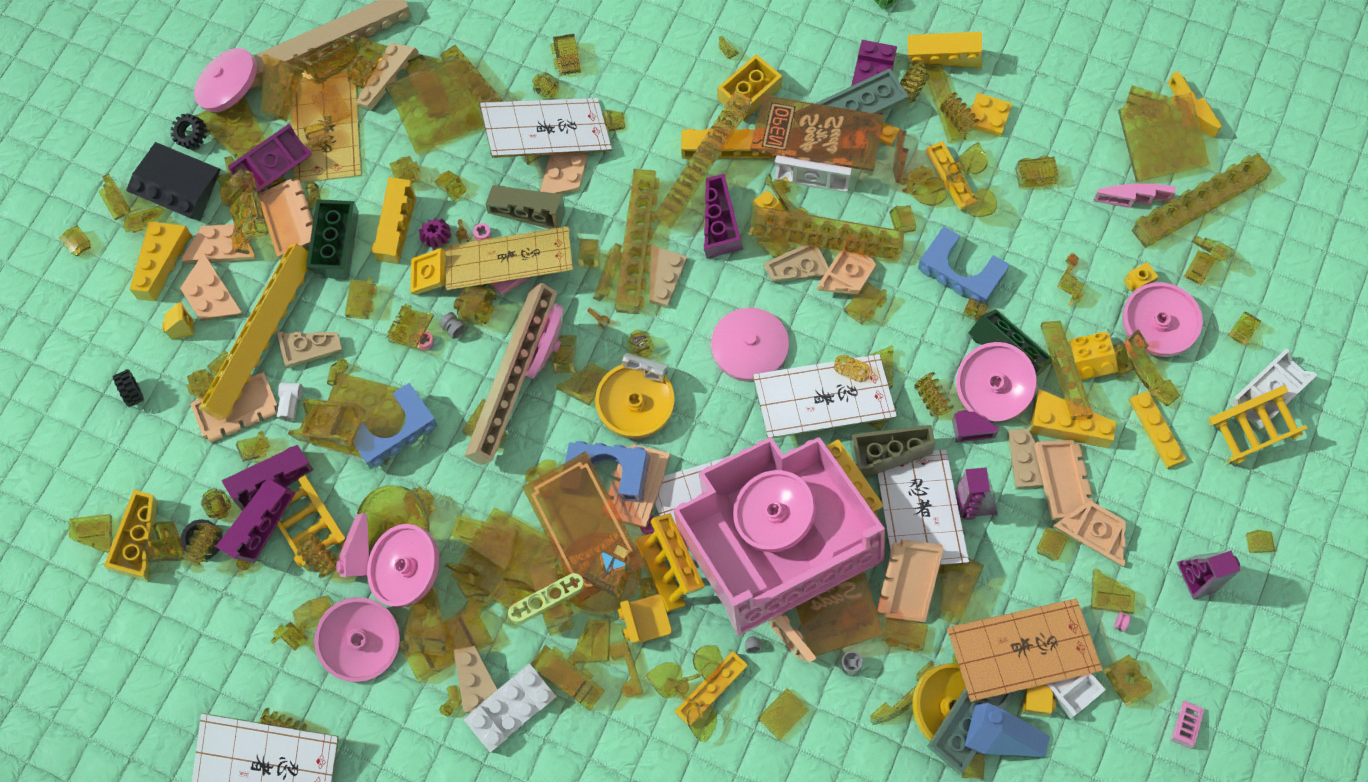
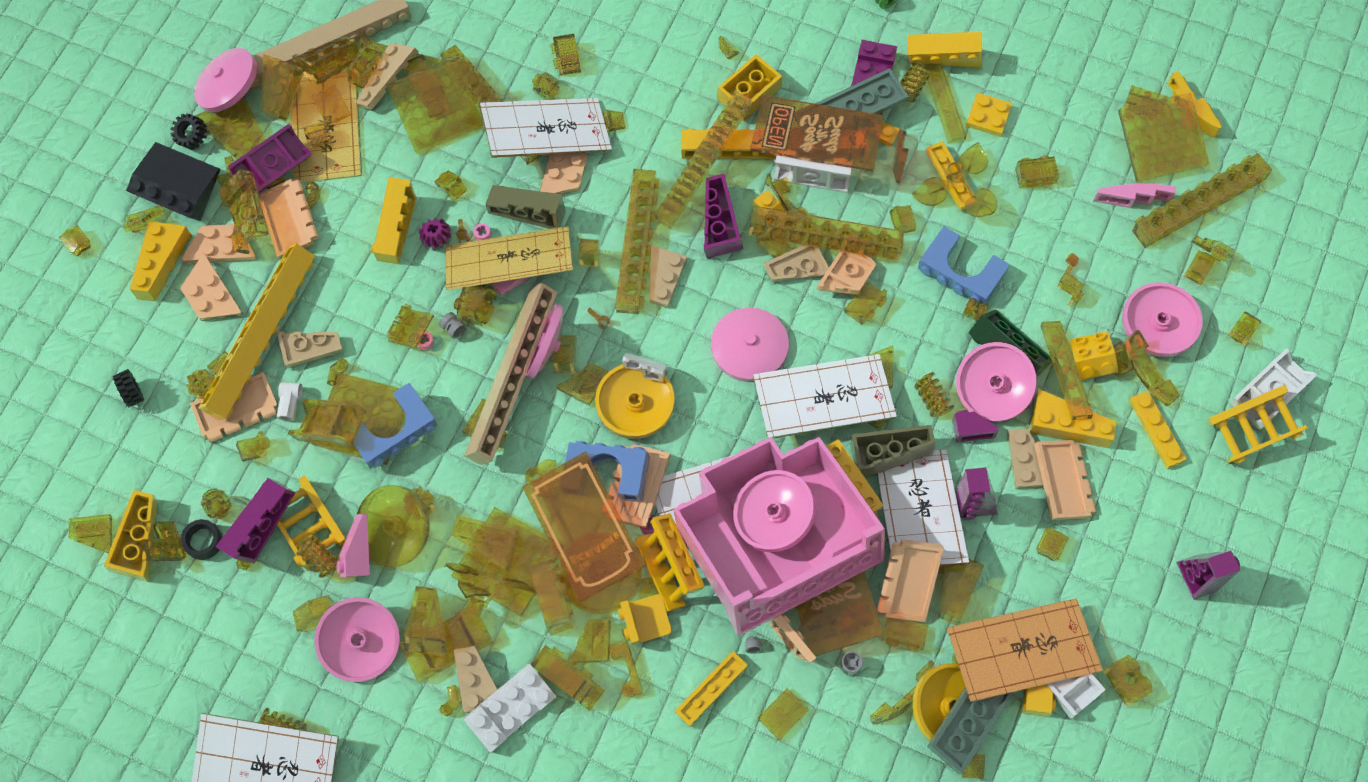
clear yellow bracket [99,173,132,220] -> none
yellow slope [162,302,194,339] -> none
clear yellow piece [181,523,223,568] -> none
magenta wedge [221,445,314,511] -> none
clear yellow bracket [270,622,309,651] -> none
dark green slope [306,199,359,279] -> none
clear yellow bracket [345,277,377,319] -> none
bright pink dish [367,524,439,608] -> none
clear yellow brick [389,156,420,184] -> none
yellow plate [410,248,446,295] -> none
yellowish green beam [508,573,584,625] -> none
clear yellow torso [582,545,631,599] -> none
clear yellow plate [593,243,623,301] -> none
clear yellow head [627,330,655,358] -> none
clear yellow plant [646,645,723,742] -> none
clear yellow beam [834,355,871,382] -> none
clear yellow plate [899,166,934,194] -> none
clear yellow piece [940,92,979,134] -> none
medium blue wedge [965,703,1050,757] -> none
light nougat wing [1053,501,1126,566] -> none
clear yellow wing [1091,568,1135,614] -> none
bright pink bush [1114,611,1131,632] -> none
yellow brick [1124,262,1158,292] -> none
bright pink slope [1170,701,1204,749] -> none
clear yellow slope [1246,529,1275,553] -> none

